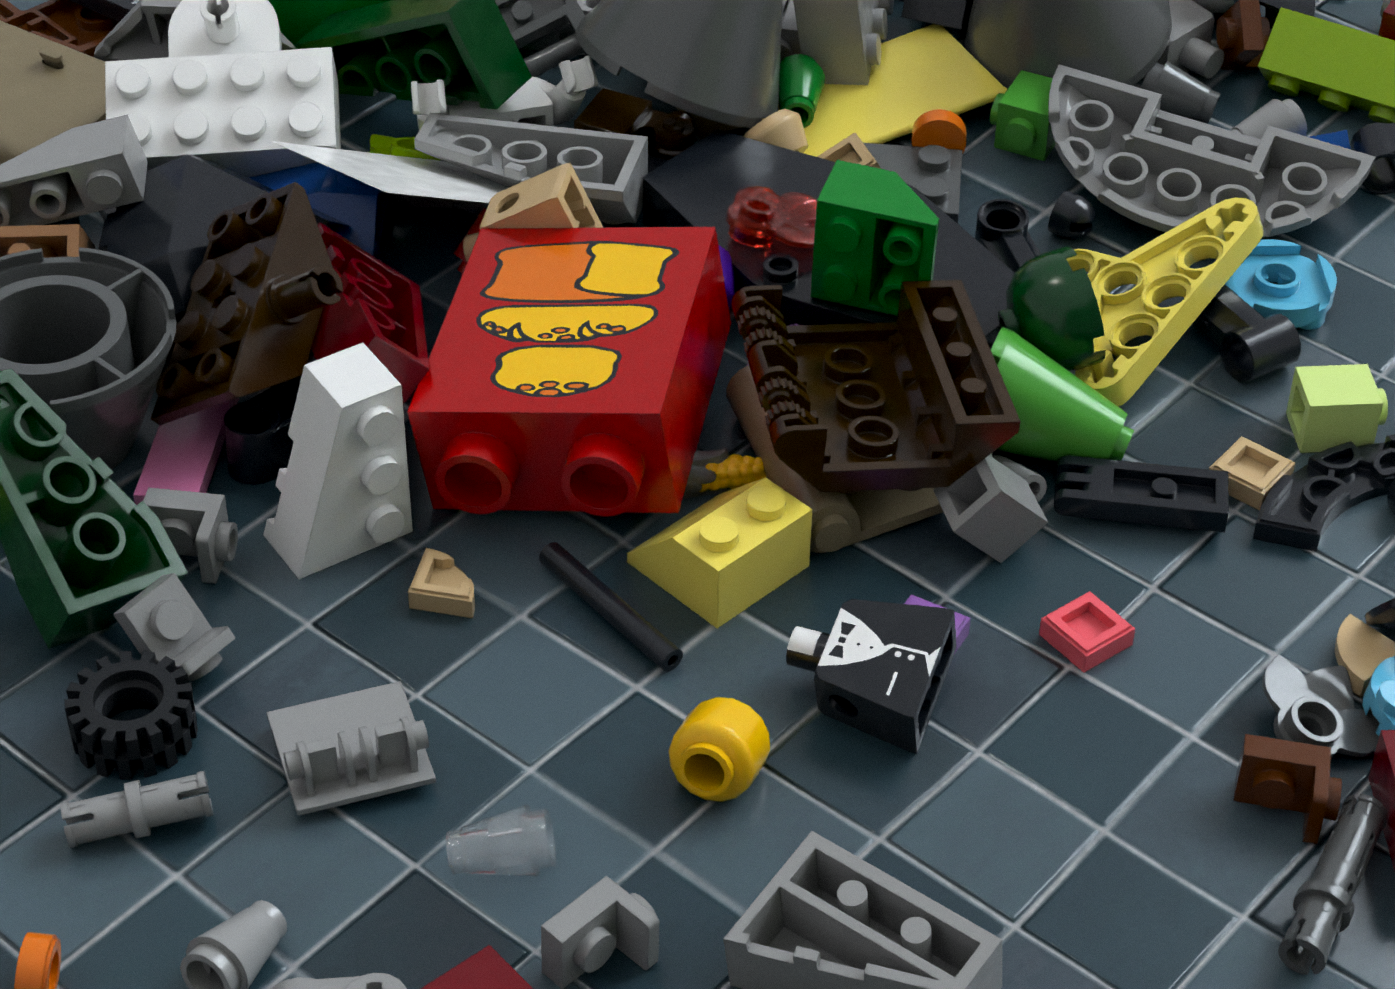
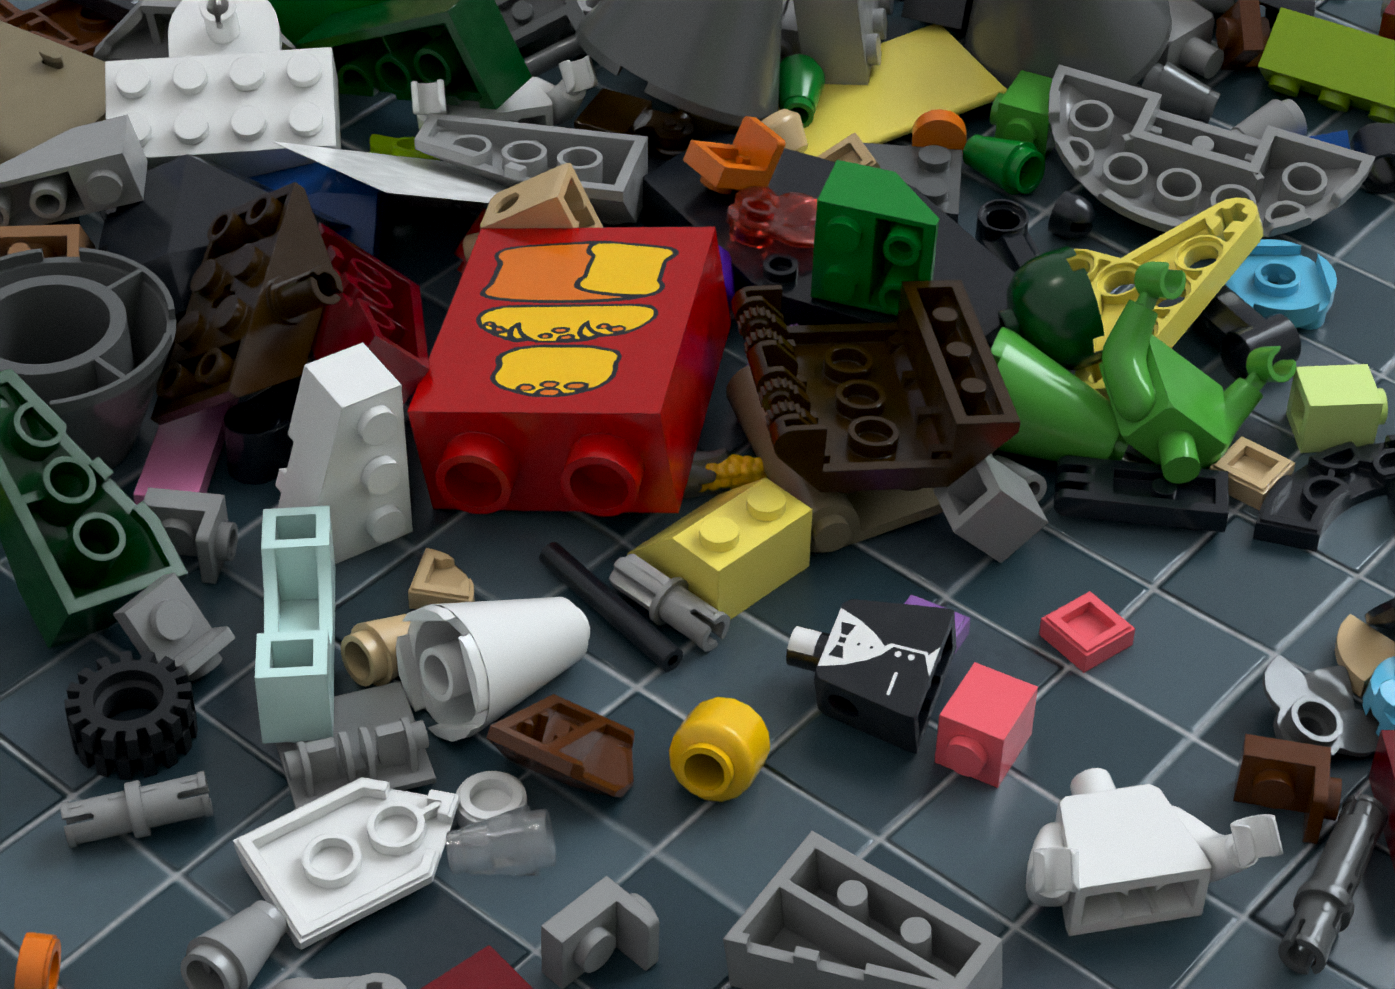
none -> white tile [233,777,460,950]
none -> light aqua arch [255,505,336,744]
none -> tan cone [341,614,411,686]
none -> white cone [396,597,590,742]
none -> white tile [456,771,527,841]
none -> reddish brown slope [487,694,634,797]
none -> light grey axle [609,554,731,652]
none -> orange bracket [683,116,786,194]
none -> coral brick [934,662,1038,788]
none -> green cone [963,134,1045,195]
none -> white torso [1026,768,1283,936]
none -> bright green torso [1099,261,1297,484]

